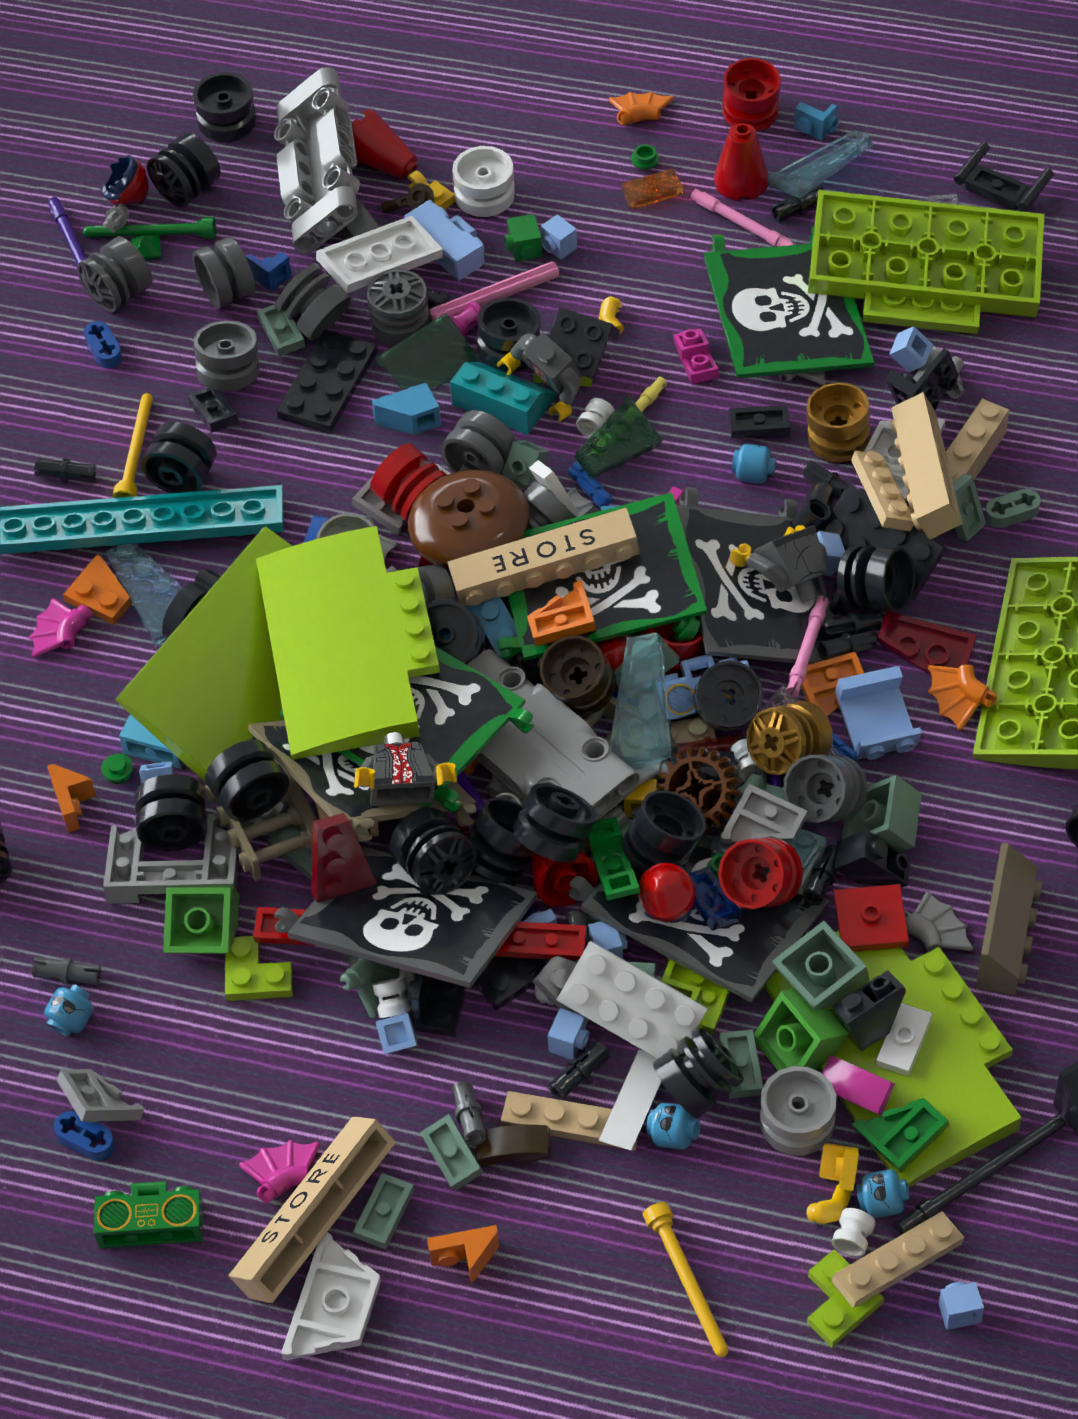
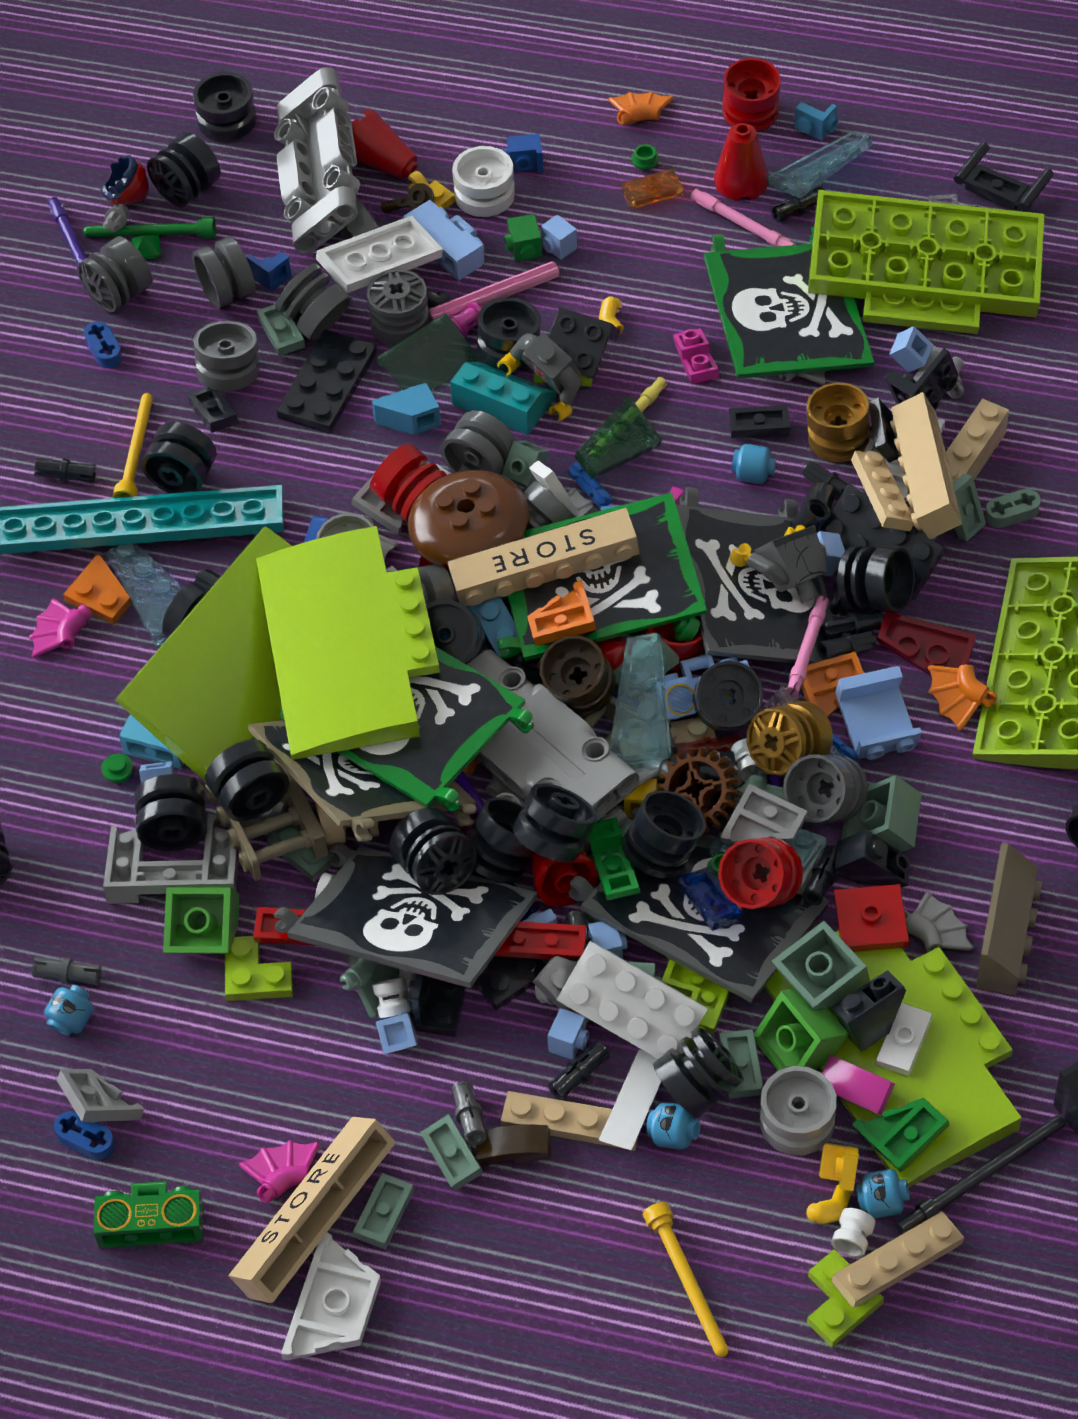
orange slope [47,764,96,833] -> none
dark red wing [311,813,377,902] -> none
torso [354,732,457,806] -> none
orange slope [427,1225,499,1283] -> none
white wheel [576,398,615,439] -> none
red hair [638,863,697,923] -> none
light blue plate [939,1282,984,1330] -> none
none -> blue brick [502,134,543,173]
none -> black plate [869,397,900,463]

